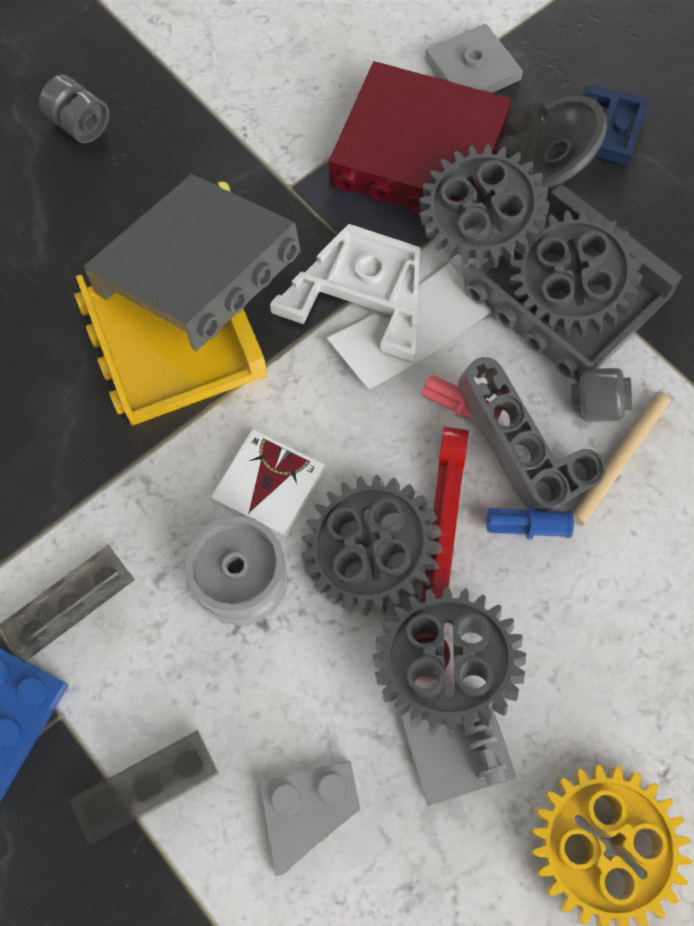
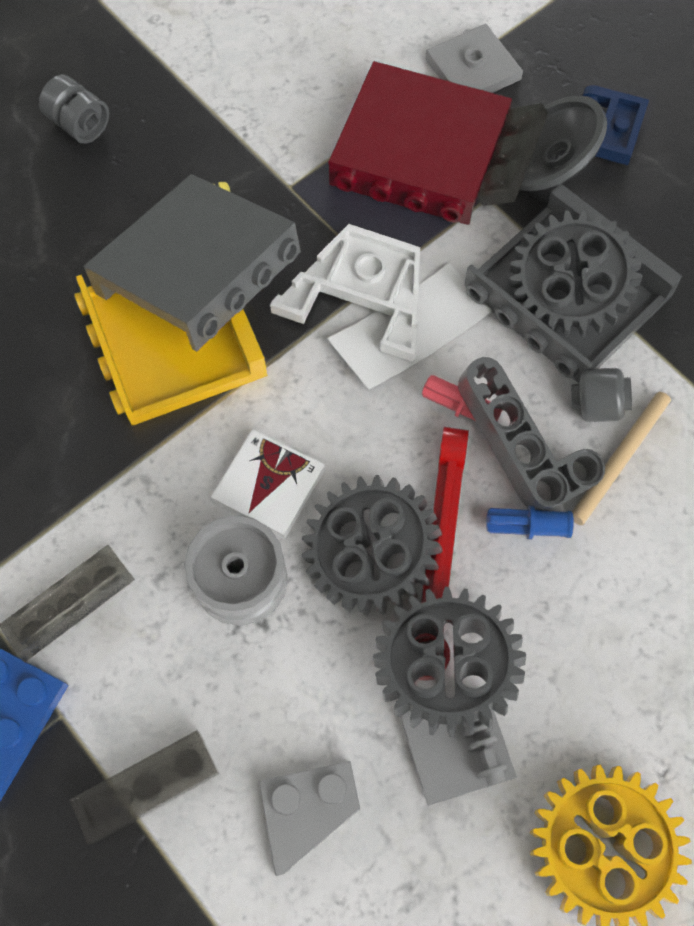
dark grey gear [419,144,549,269] -> none

